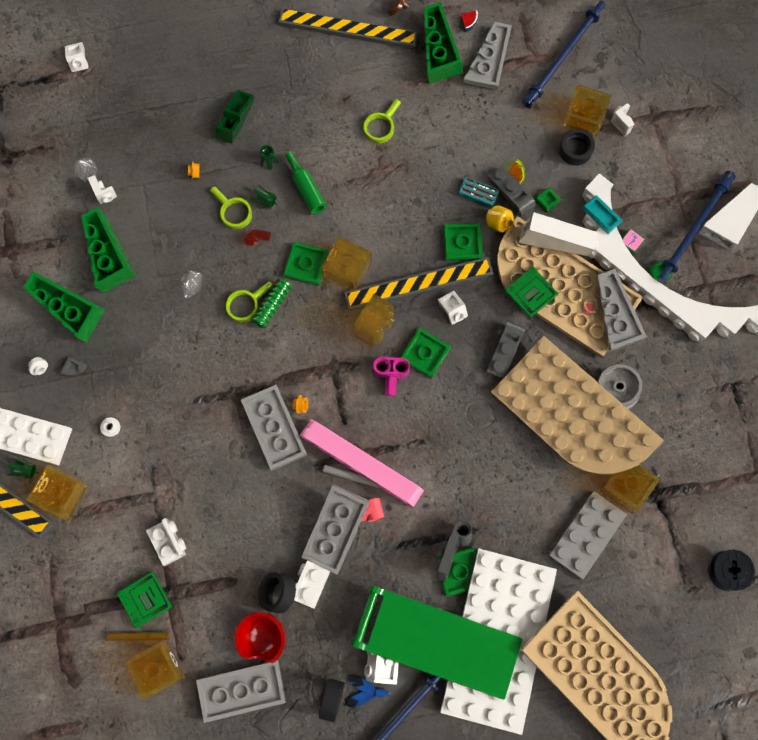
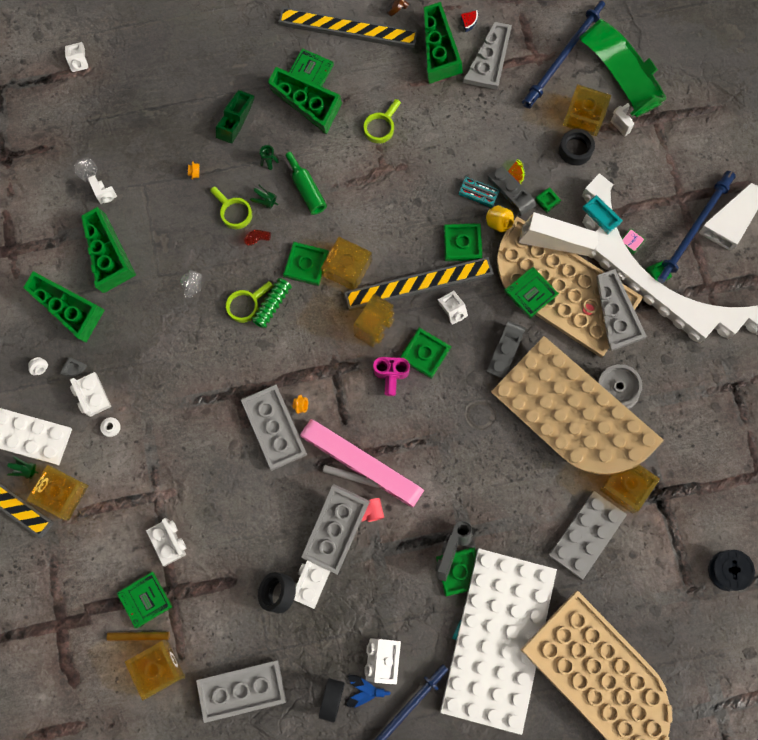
red cylinder [234,612,286,663] -> none
green flag [350,585,522,700] -> none
none -> white bracket [70,372,111,417]
none -> green wedge [268,67,342,135]
none -> tile [289,48,334,87]
none -> green piece [579,19,666,117]

